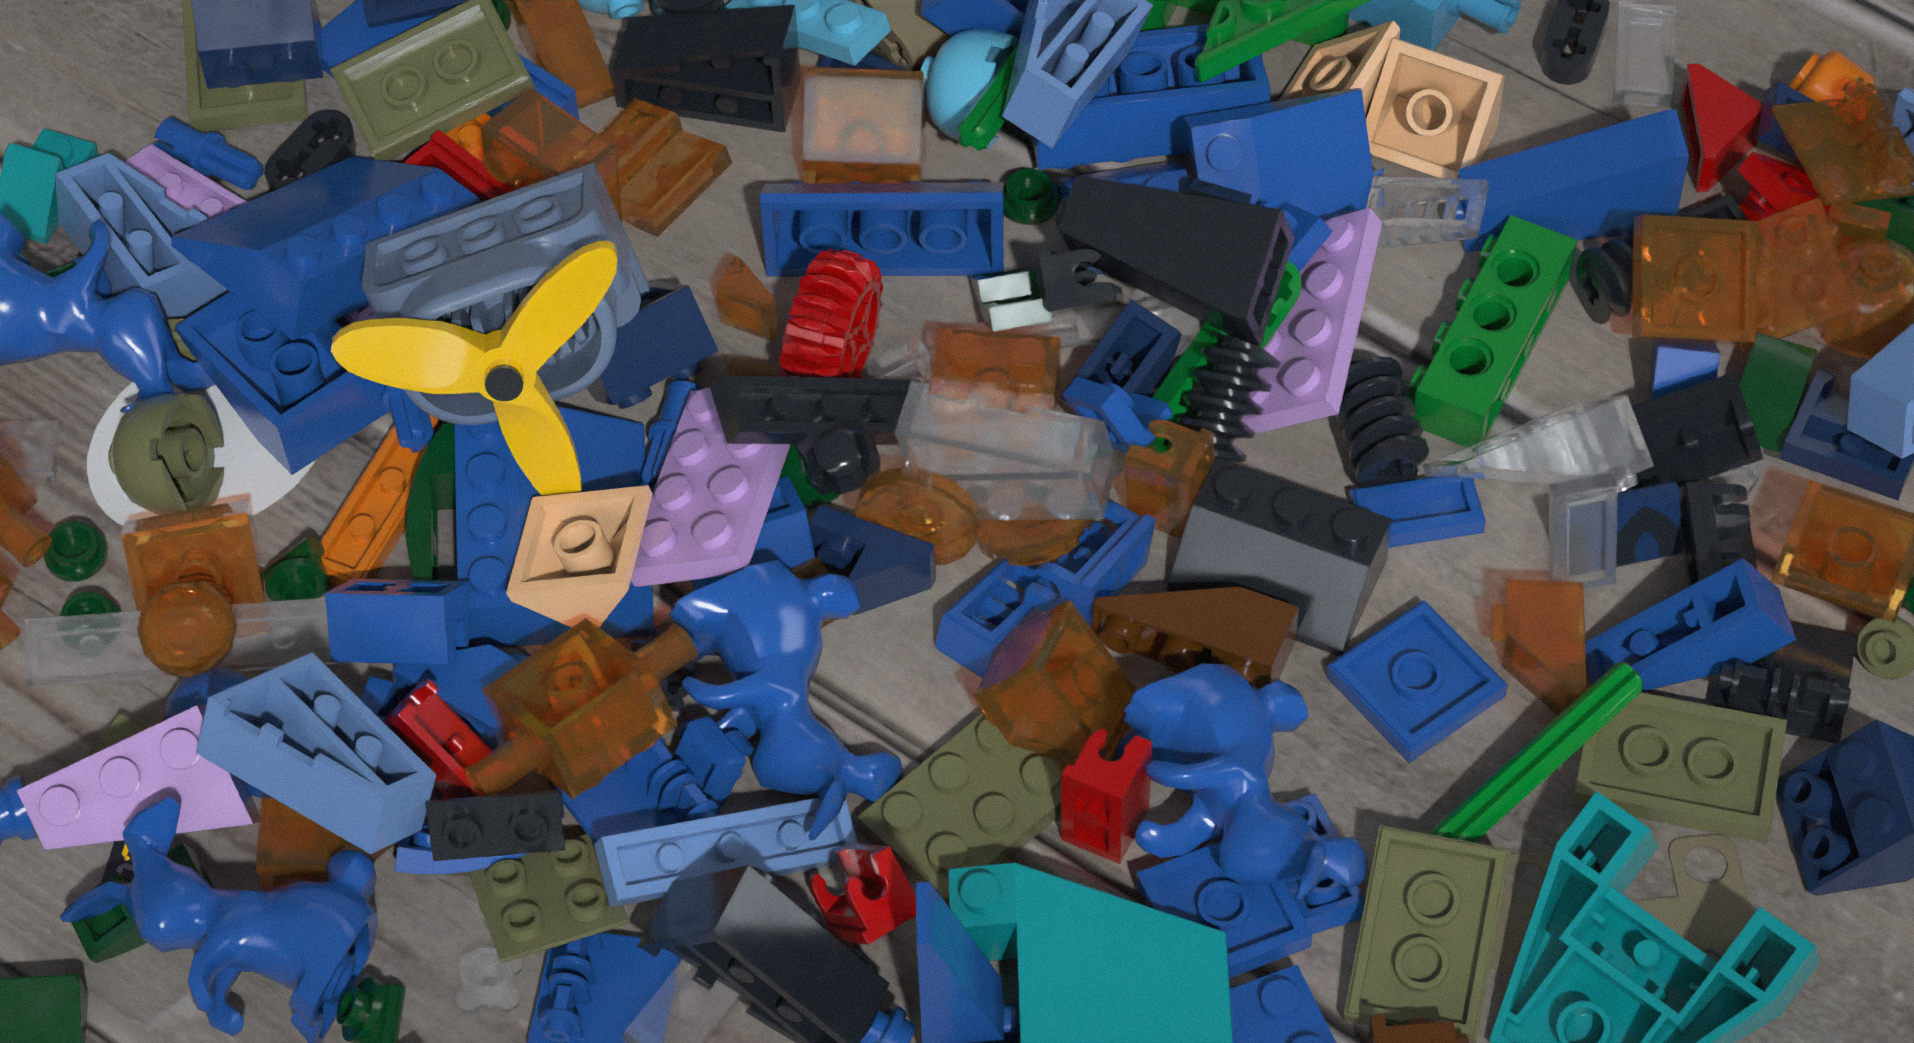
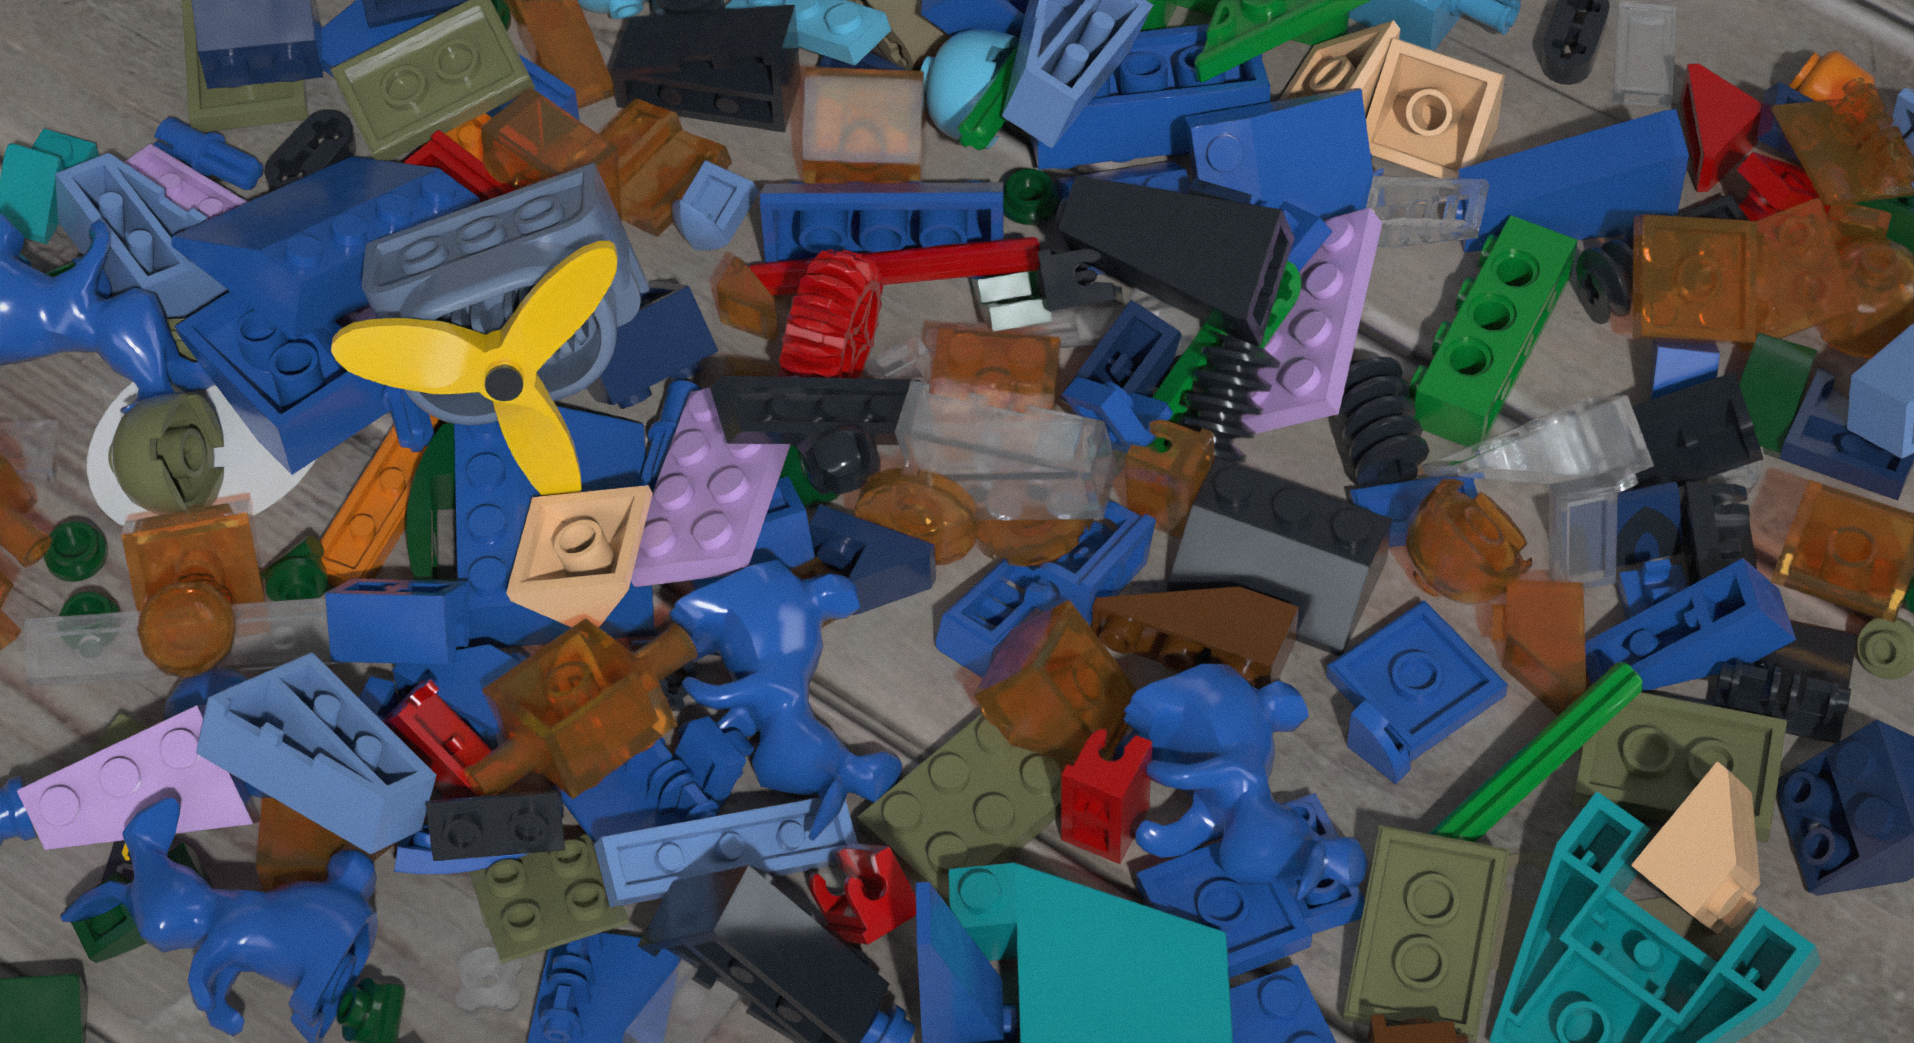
none -> medium blue plate [671,160,760,251]
none -> red axle [746,237,1041,297]
none -> blue tile [1347,699,1411,784]
none -> clear orange cylinder [1405,479,1532,605]
none -> blue tile [1617,559,1688,620]
none -> light nougat slope [1631,761,1760,934]

